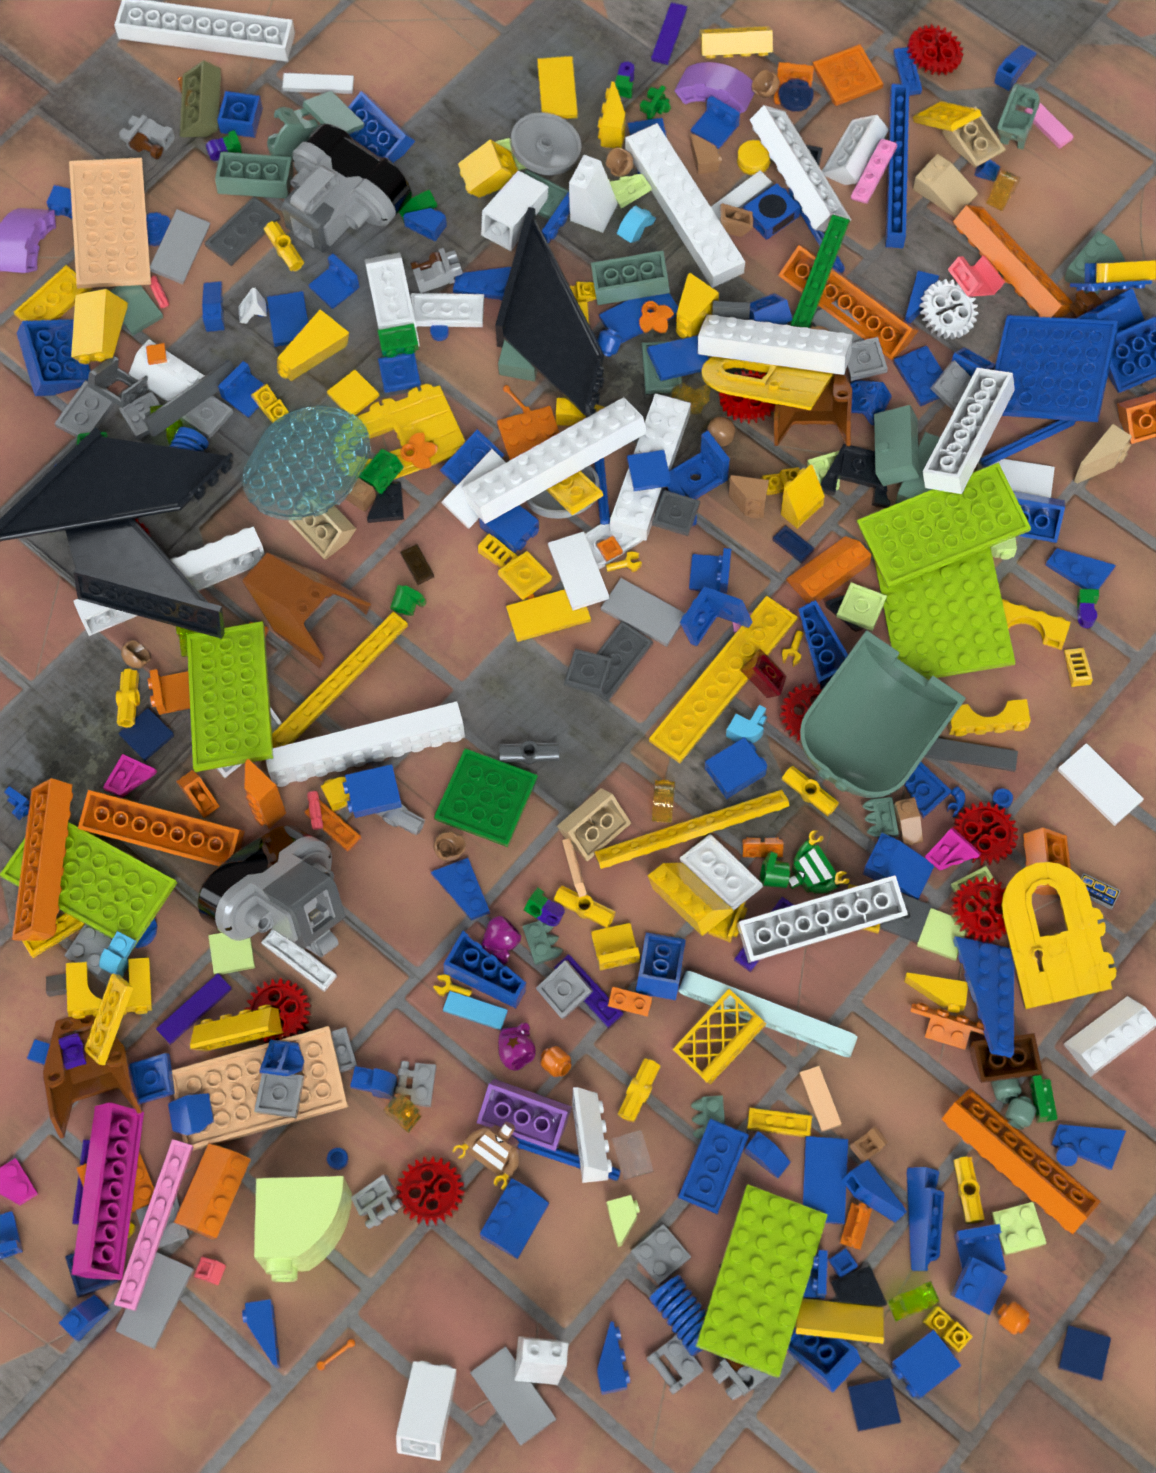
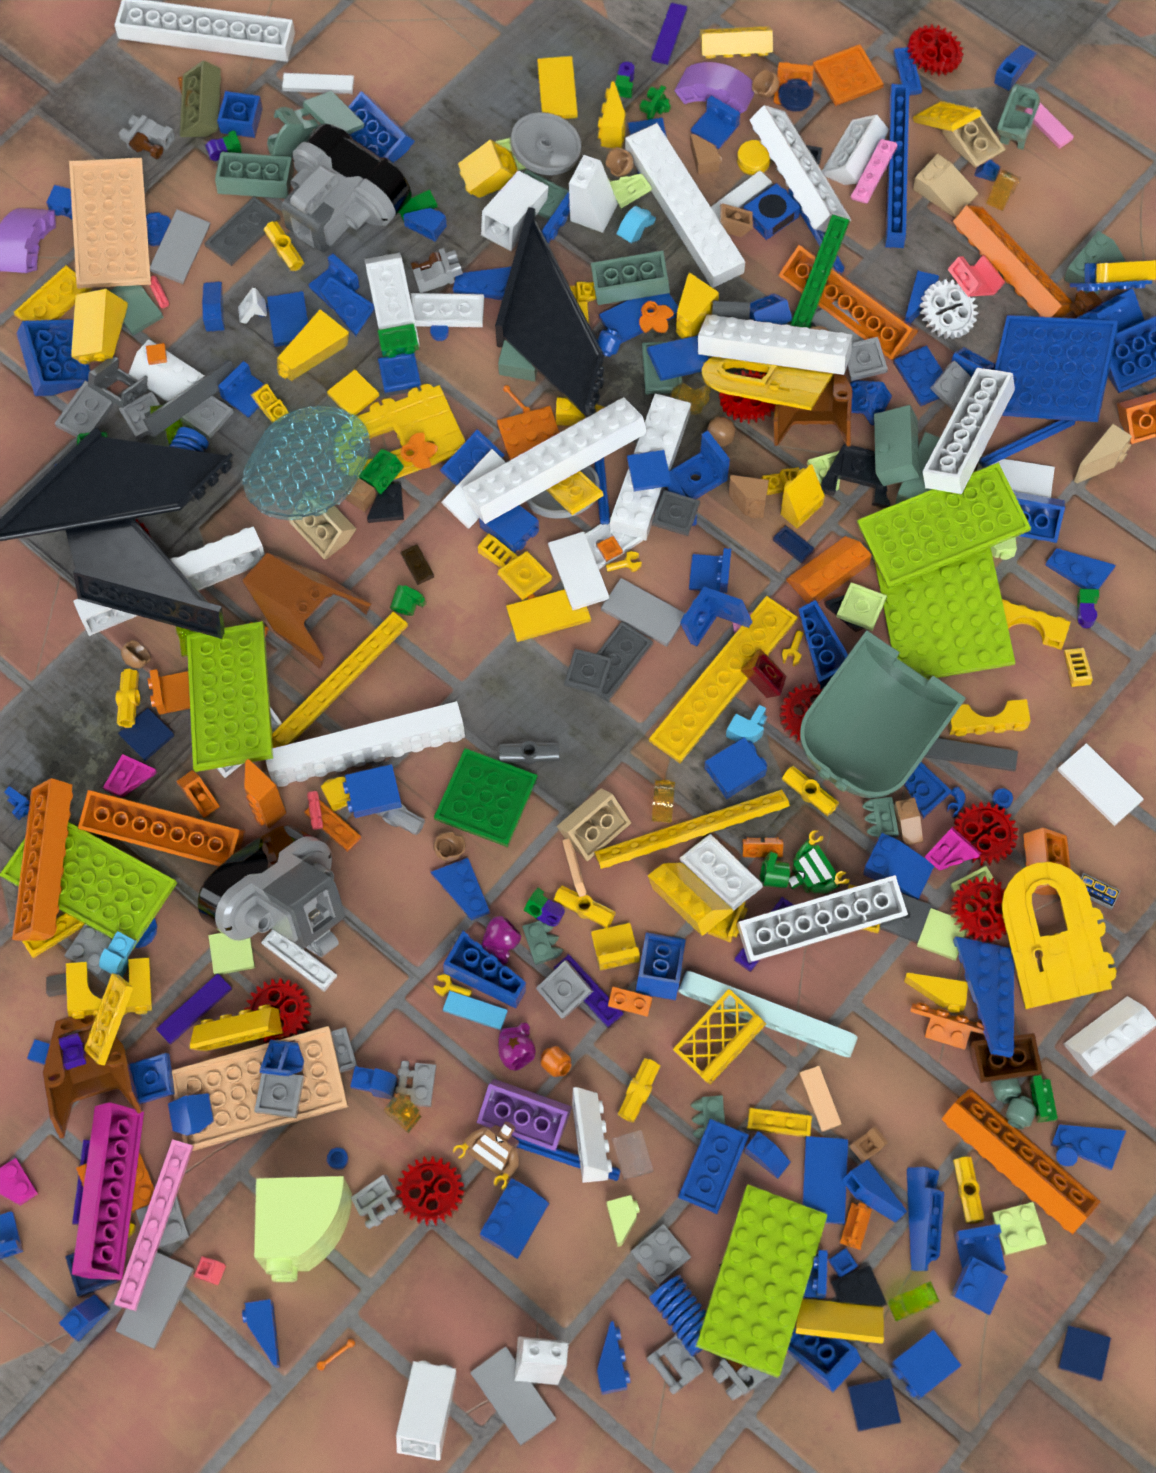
orange slope [173,1143,251,1239] -> none
yellow slope [923,1306,973,1353] -> none
orange head [997,1302,1031,1335] -> none
none -> blue wing [319,276,375,337]

